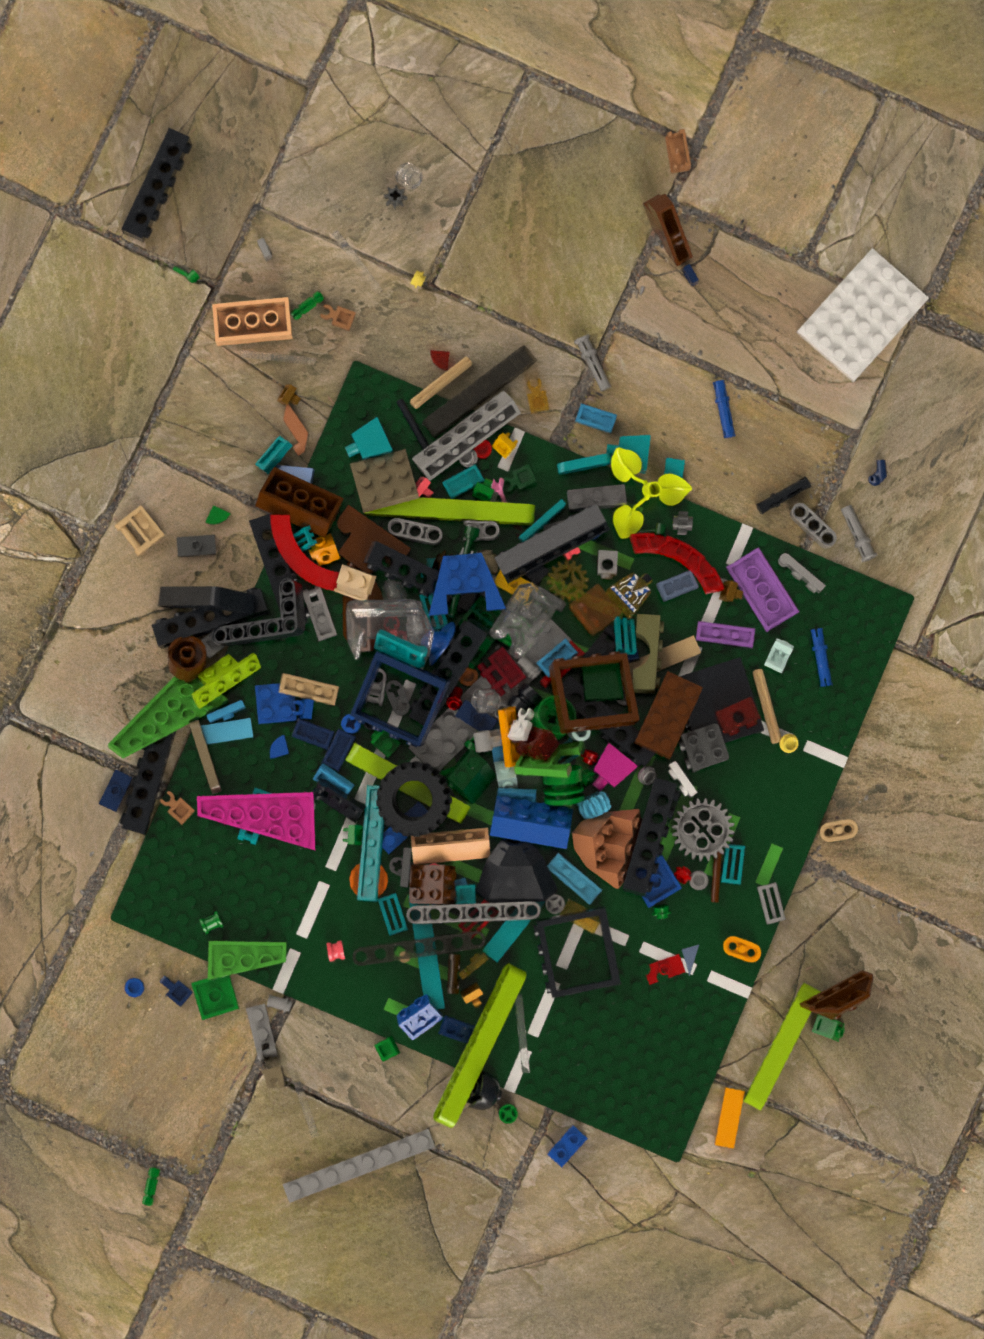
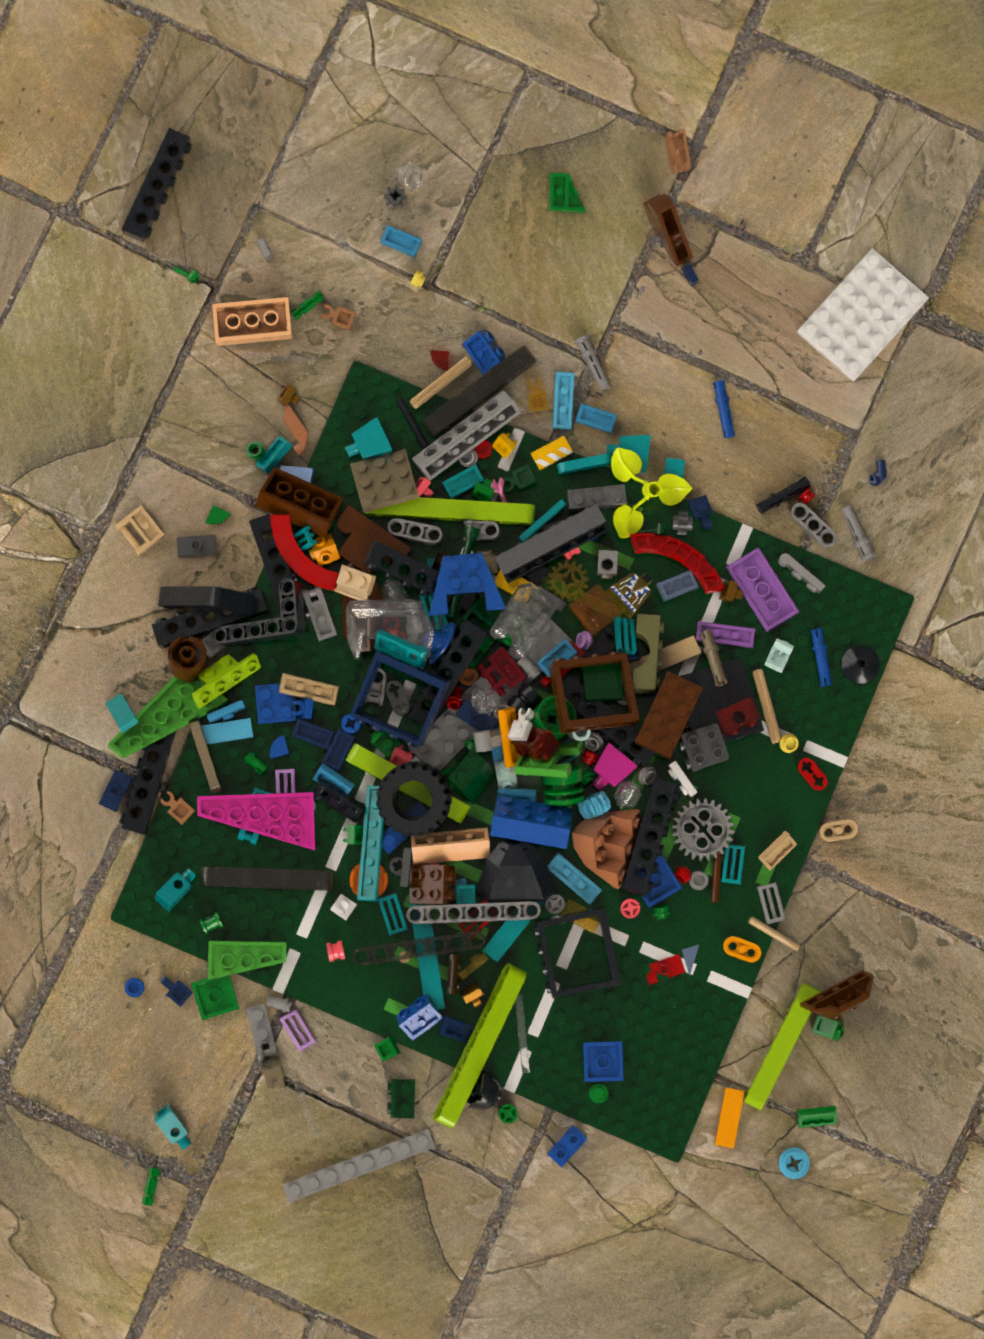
none -> teal tile [105,693,138,733]
none -> teal torso [154,1103,191,1150]
none -> teal torso [155,868,196,912]
none -> clear smoke beam [200,867,334,891]
none -> green pin [244,751,268,775]
none -> green plate [246,441,265,460]
none -> lavender tile [275,769,296,794]
none -> lavender tile [280,1009,316,1052]
none -> white tile [330,894,357,920]
none -> dark azure tile [380,225,422,258]
none -> dark green bracket [387,1079,415,1119]
none -> coral tile [389,745,413,766]
none -> blue bracket [462,329,506,375]
none -> yellow tile [530,436,573,471]
none -> green wing [548,172,586,213]
none -> medium azure tile [552,372,575,430]
none -> lavender plate [576,631,593,650]
none -> blue plate [583,1041,623,1082]
none -> light grey plate [585,732,604,751]
none -> green plate [589,1084,608,1103]
none -> clear head [613,780,642,809]
none -> coral wheel [620,899,640,918]
none -> dark blue plate [688,495,713,531]
none -> dark tan pin [700,630,727,686]
none -> tan bar [748,916,800,952]
none -> tan plate [758,831,797,871]
none -> medium azure gear [779,1148,810,1179]
none -> red bush [797,487,816,505]
none -> red beam [797,758,828,791]
none -> green plate [797,1106,837,1128]
none -> black dish [841,645,880,684]

